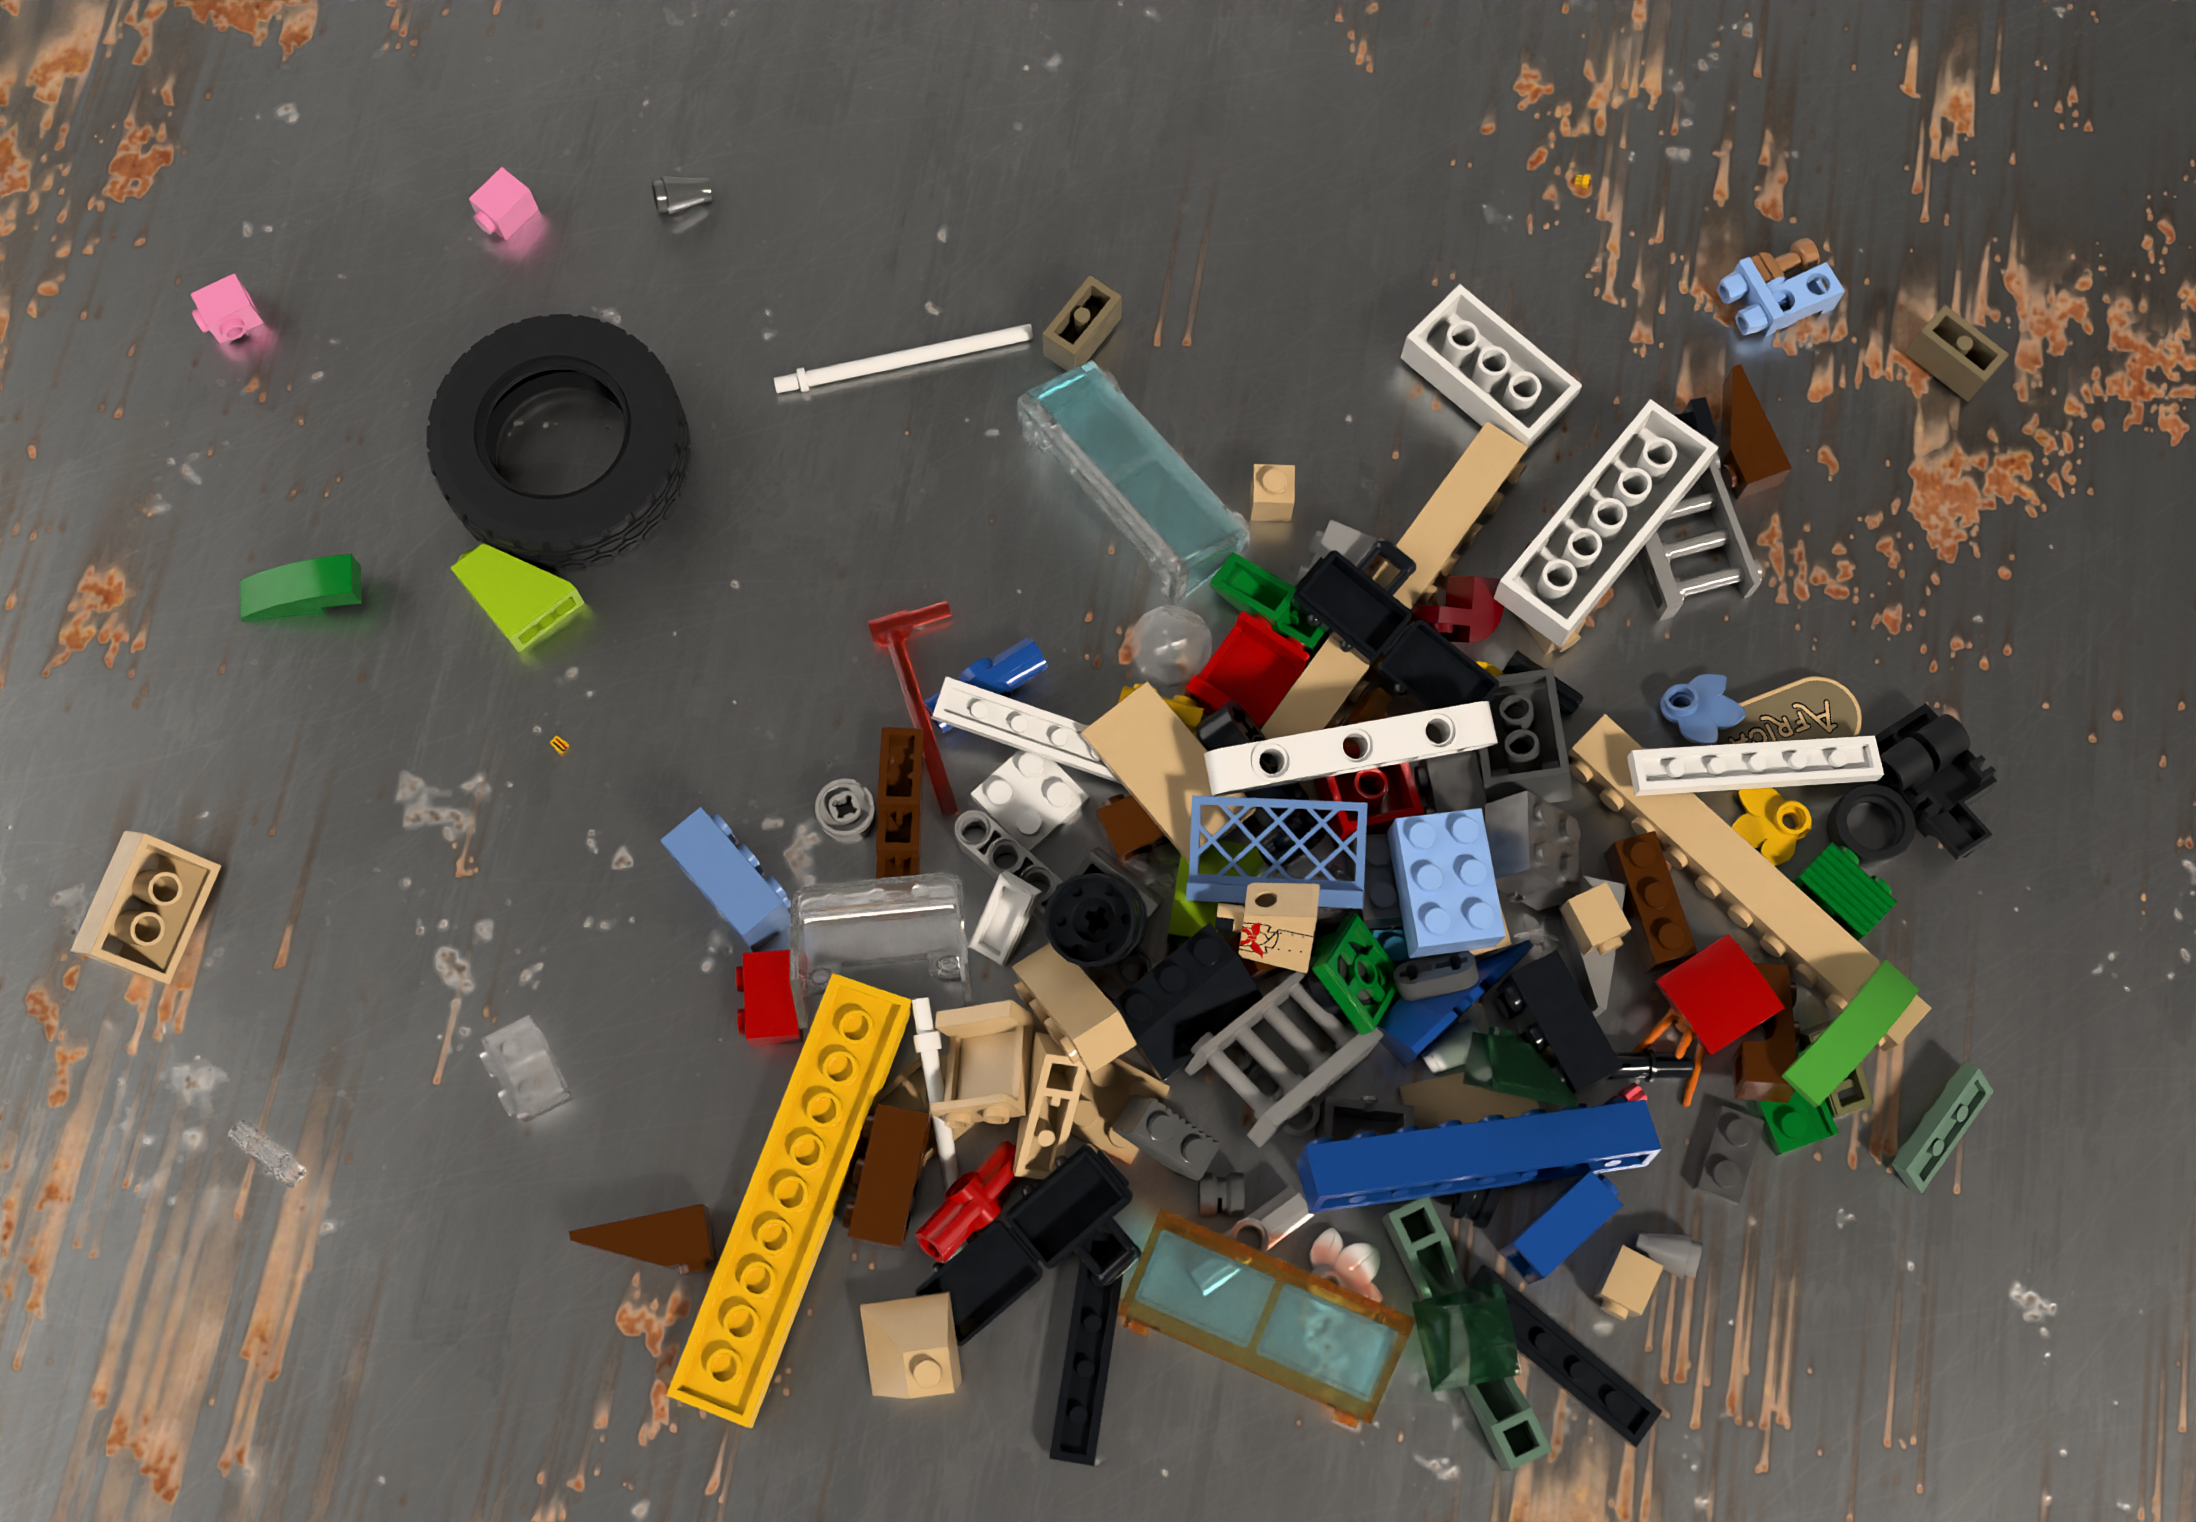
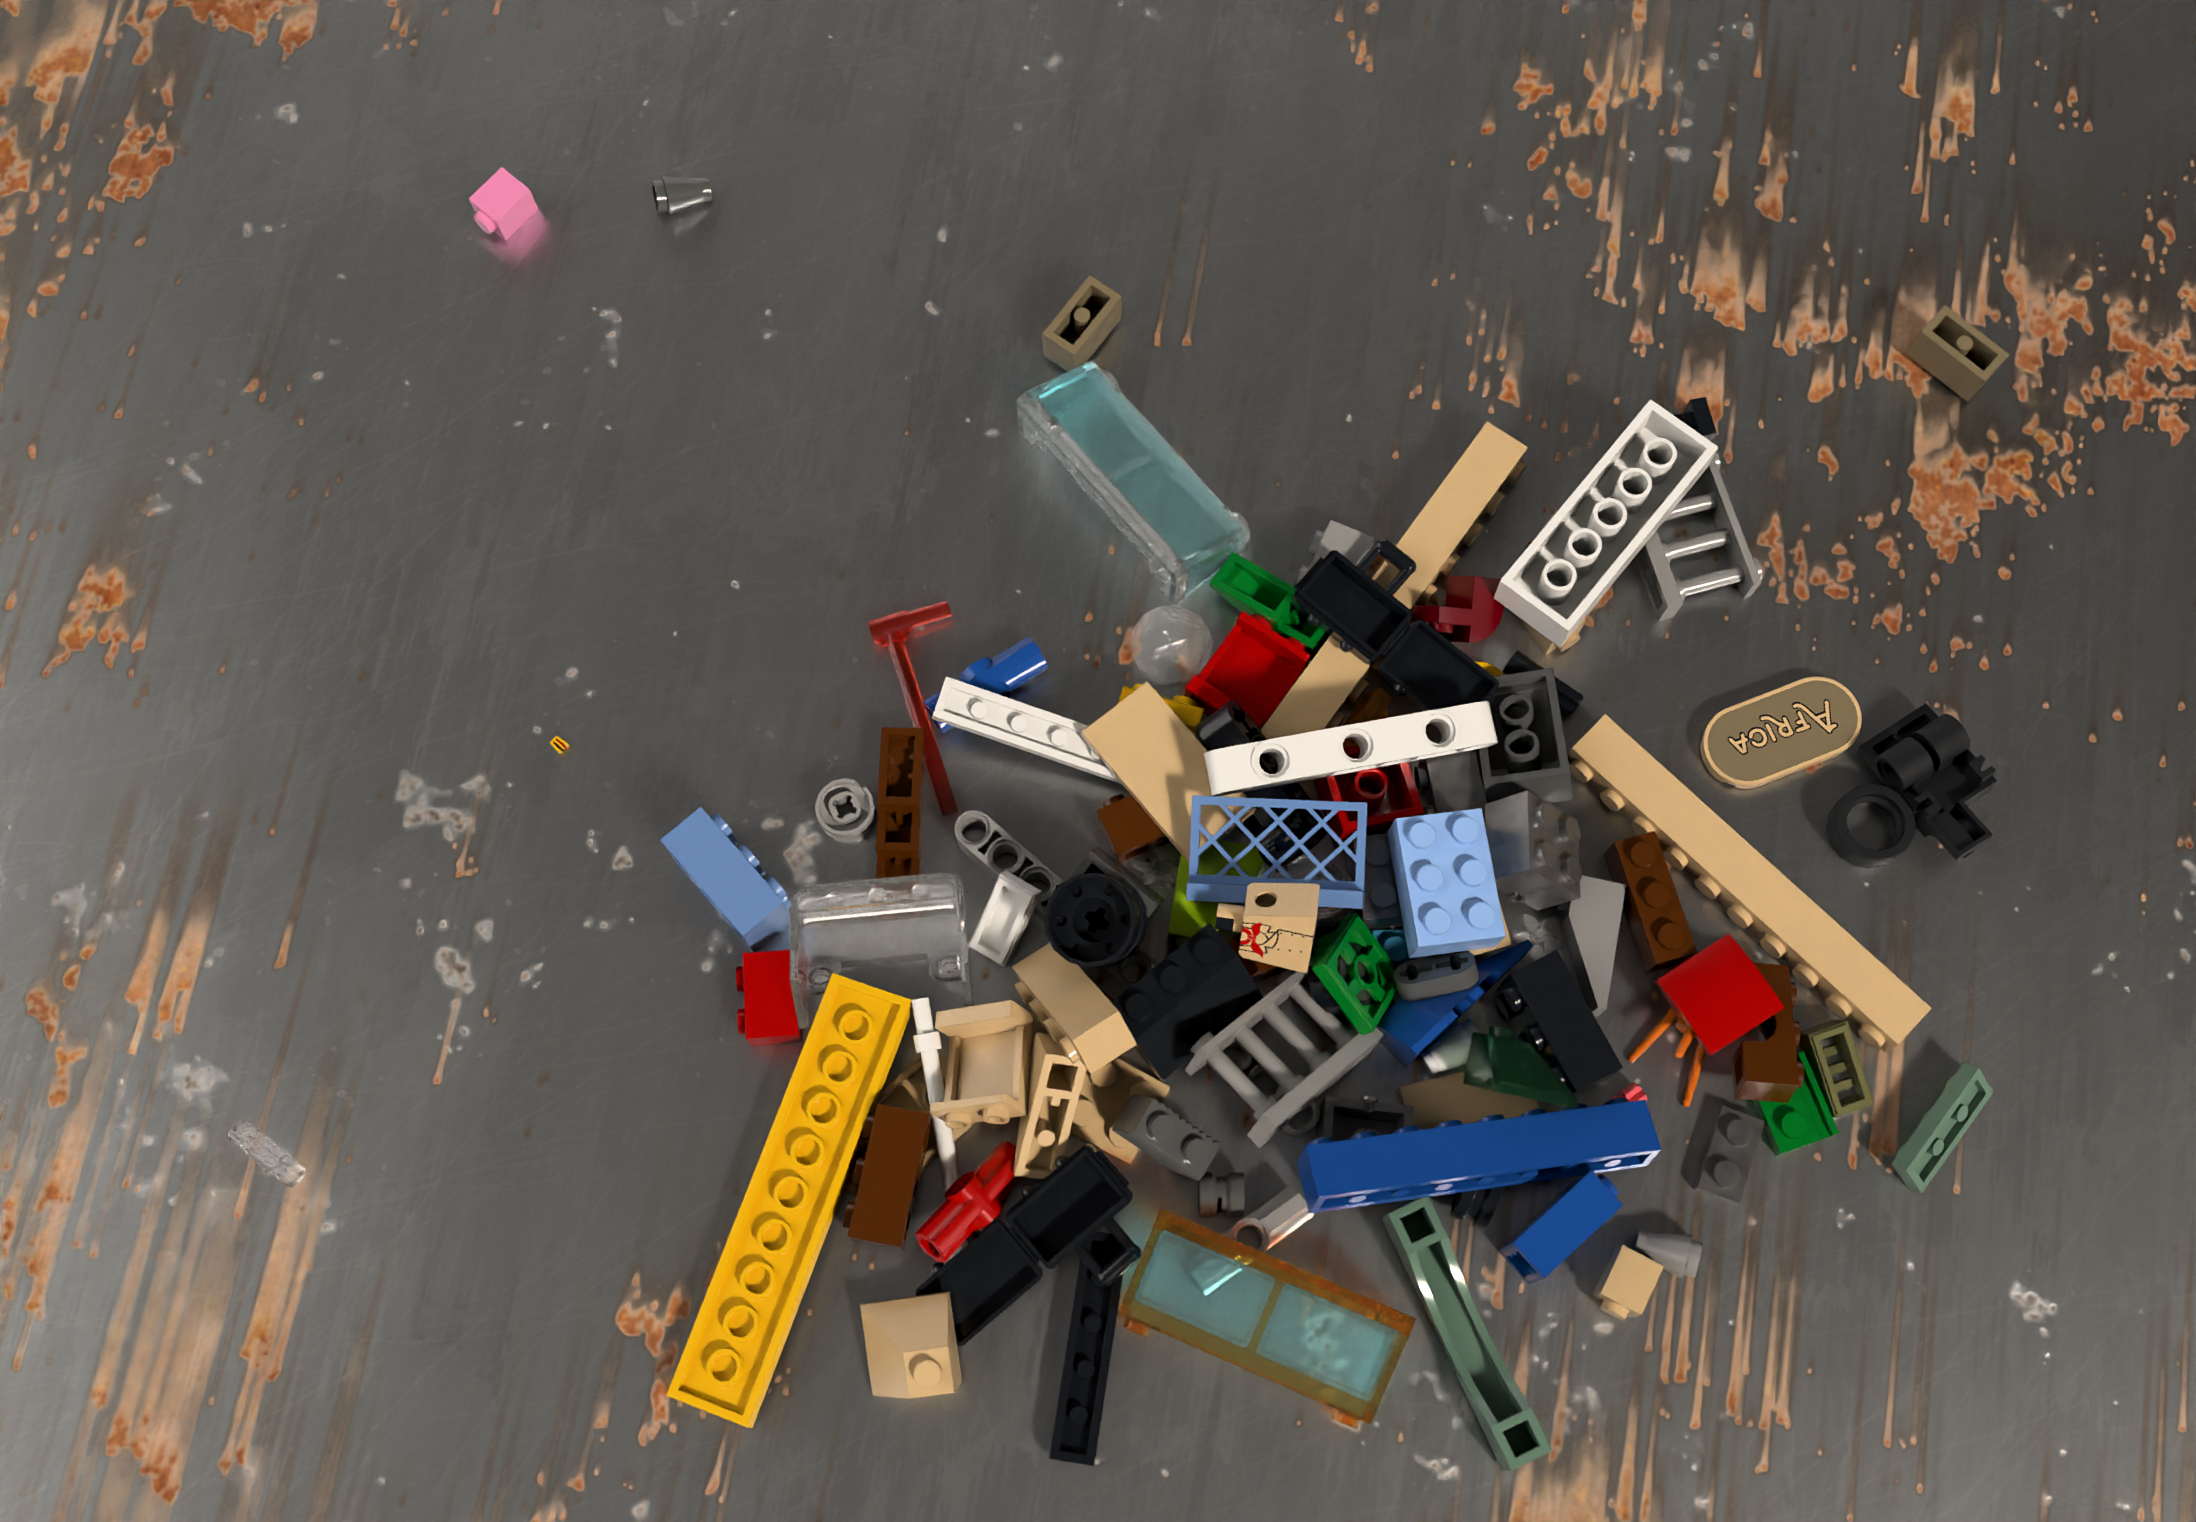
tan slope [70,831,222,985] -> none
bright pink brick [191,273,264,343] -> none
green slope [240,554,362,621] -> none
black tyre [426,314,691,571] -> none
lime slope [450,543,584,653] -> none
clear brick [481,1015,574,1123] -> none
reddish brown slope [569,1204,717,1276] -> none
white bar [774,324,1034,394] -> none
white plate [970,749,1089,853] -> none
tan brick [1250,464,1295,522] -> none
plate [1306,1228,1383,1313] -> none
white brick [1401,284,1582,454] -> none
clear green slope [1411,1283,1522,1393] -> none
black plate [1455,1265,1662,1448] -> none
tan brick [1559,882,1632,956] -> none
yellow piece [1574,174,1592,189] -> none
black axle [1608,1048,1695,1083] -> none
white plate [1627,735,1884,796] -> none
medium blue plate [1660,674,1746,745] -> none
light blue hips [1717,237,1845,337] -> none
reddish brown slope [1720,364,1792,500] -> none
yellow plate [1731,788,1812,866] -> none
bright green slope [1781,959,1919,1108] -> none
green brick [1792,842,1898,941] -> none

